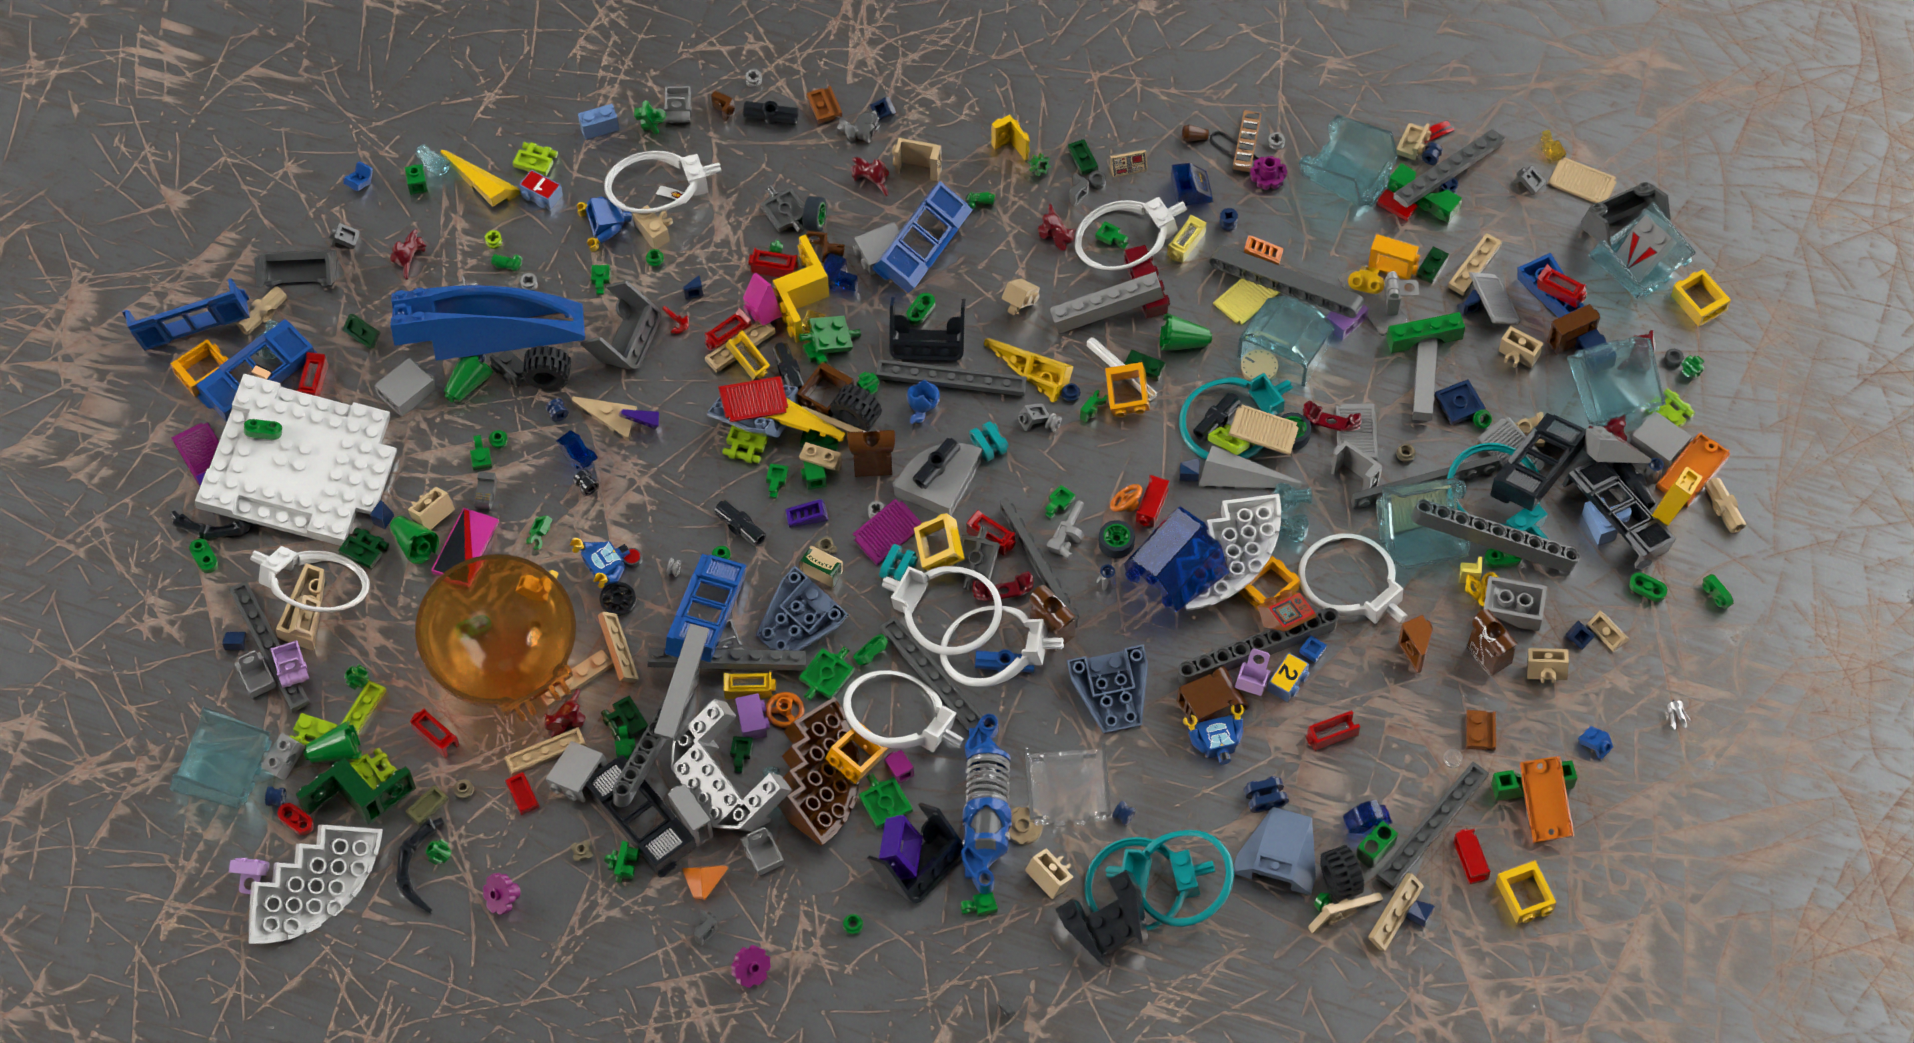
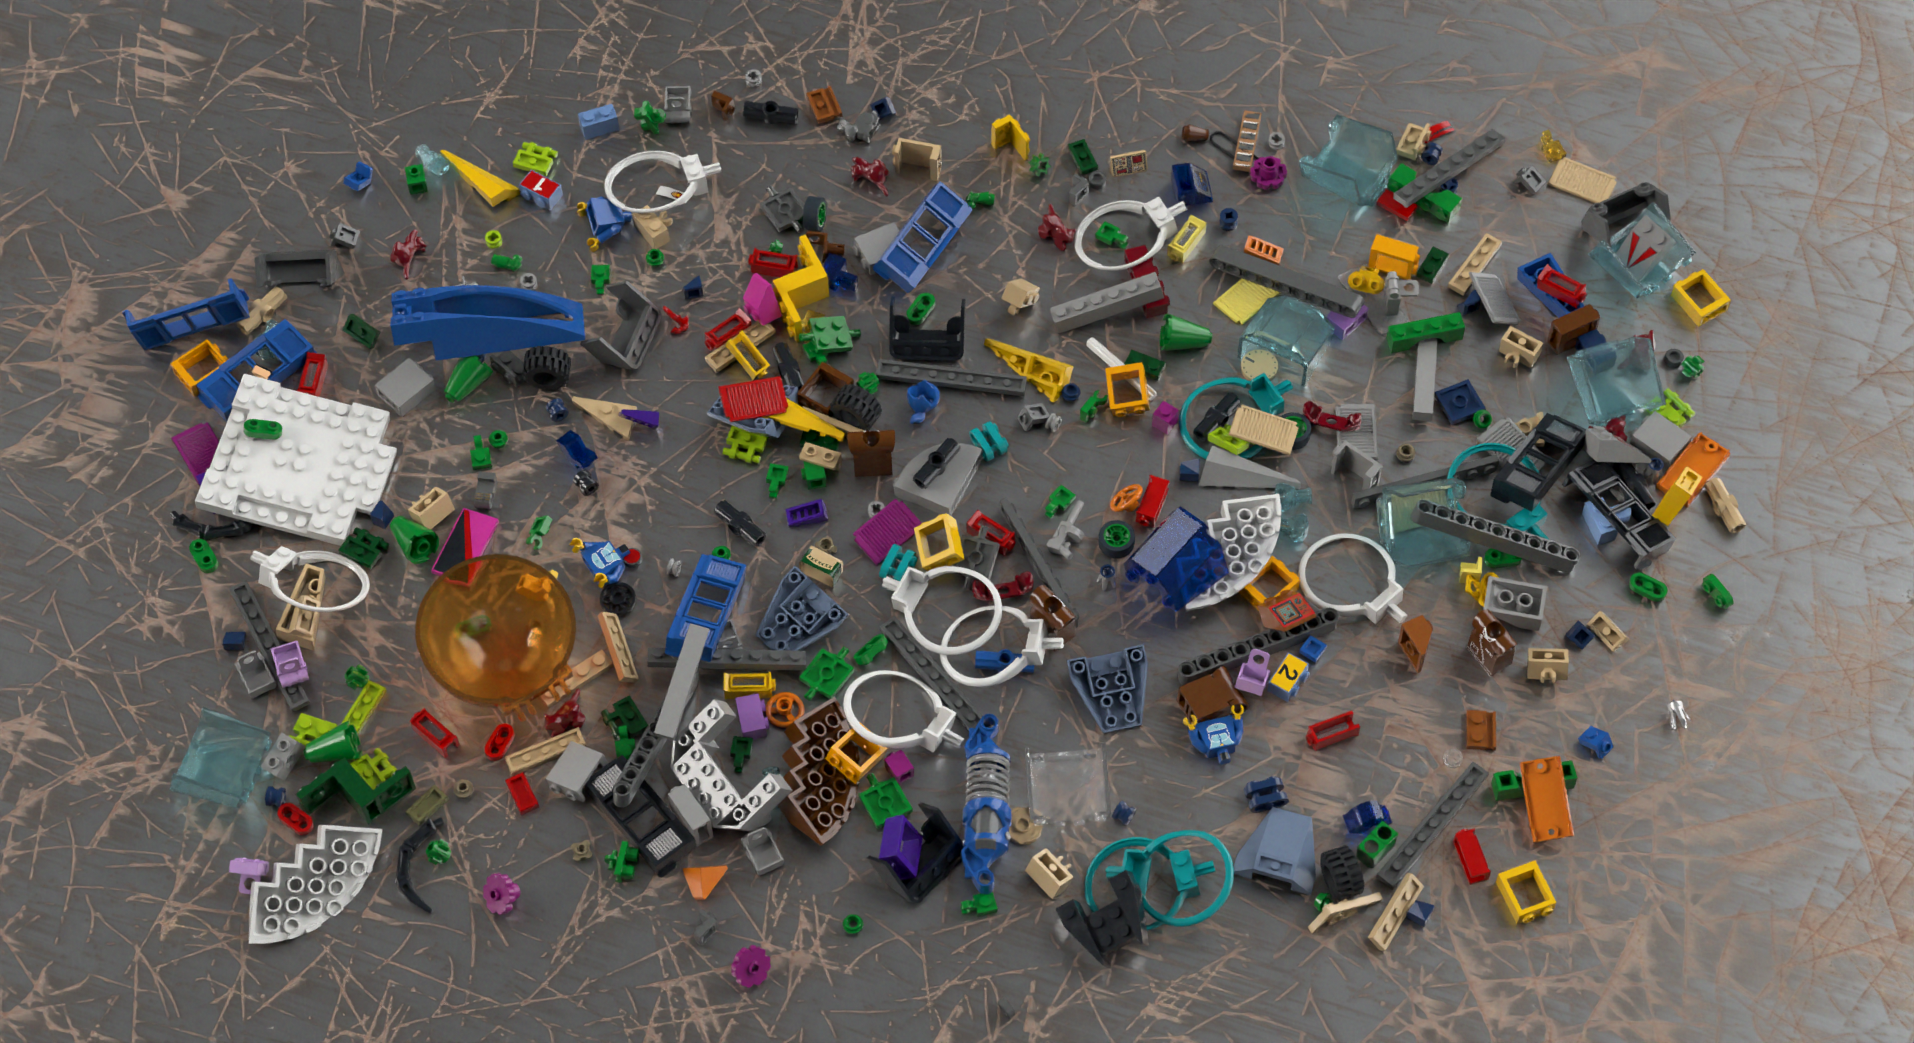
none -> red plate [484,723,515,761]
none -> magenta brick [1152,401,1179,435]

